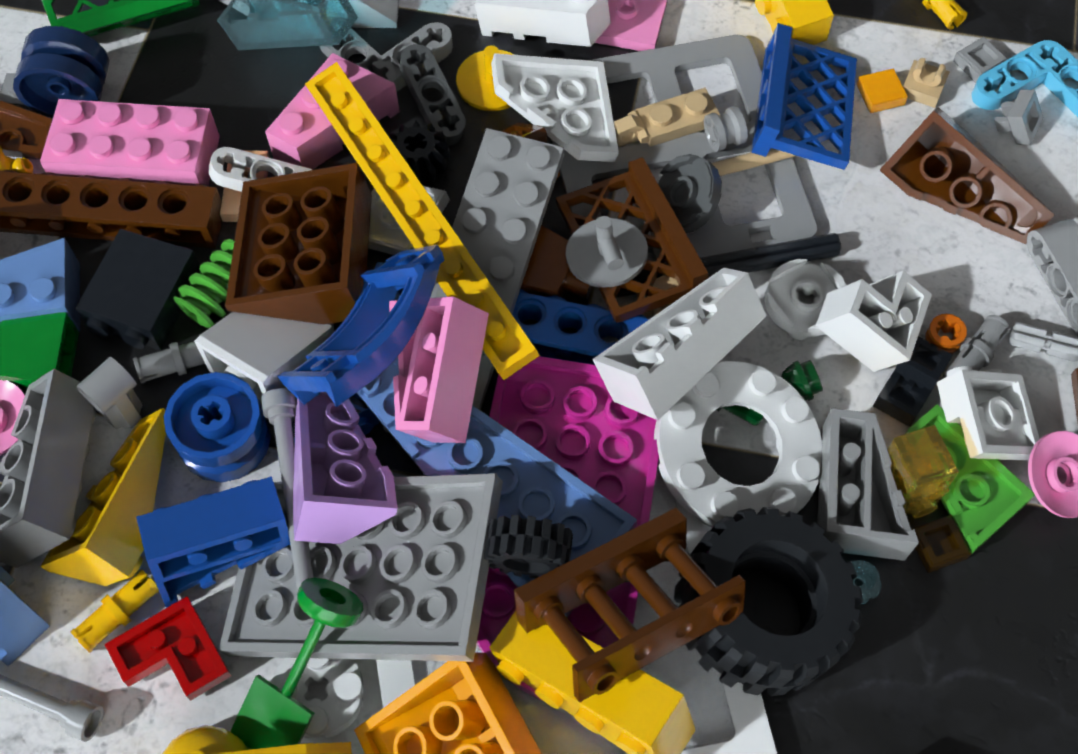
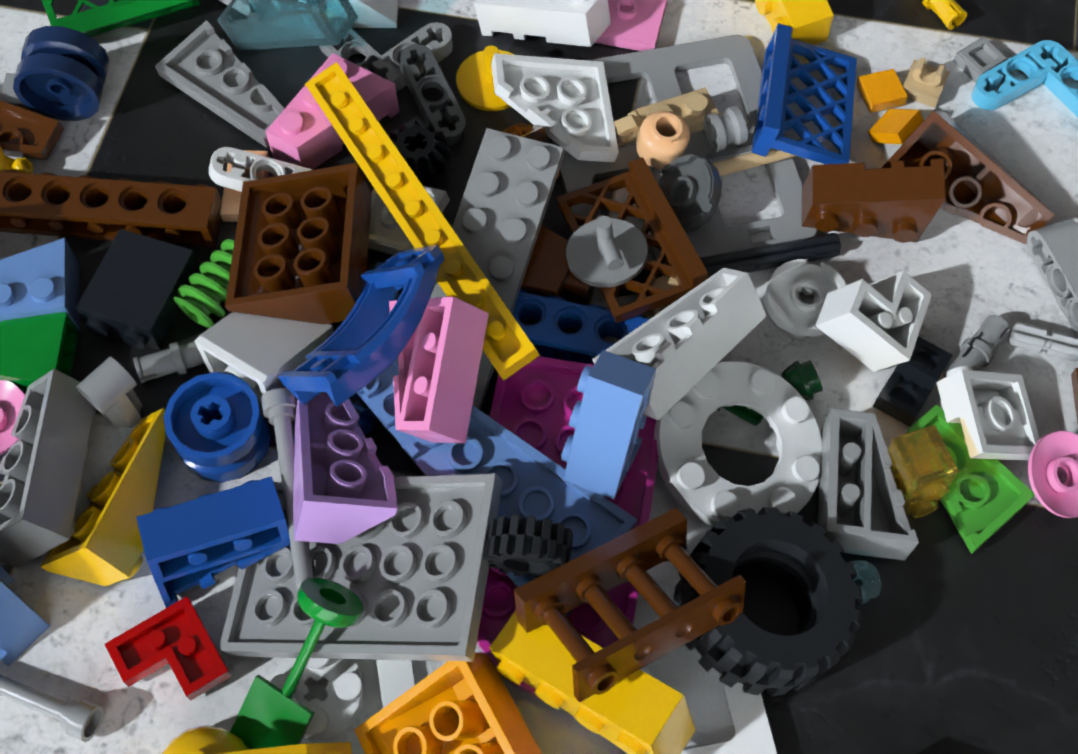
bright pink brick [40,99,220,186] -> none
yellow pin [70,569,159,653] -> none
dark brown tile [911,515,972,573] -> none
orange bush [925,313,967,354] -> none
light grey tile [994,90,1044,145] -> none
none -> light grey wing [155,20,285,148]
none -> medium blue wedge [561,350,656,500]
none -> light nougat head [636,111,690,169]
none -> reddish brown wedge [802,159,946,243]
none -> light orange tile [868,109,924,144]

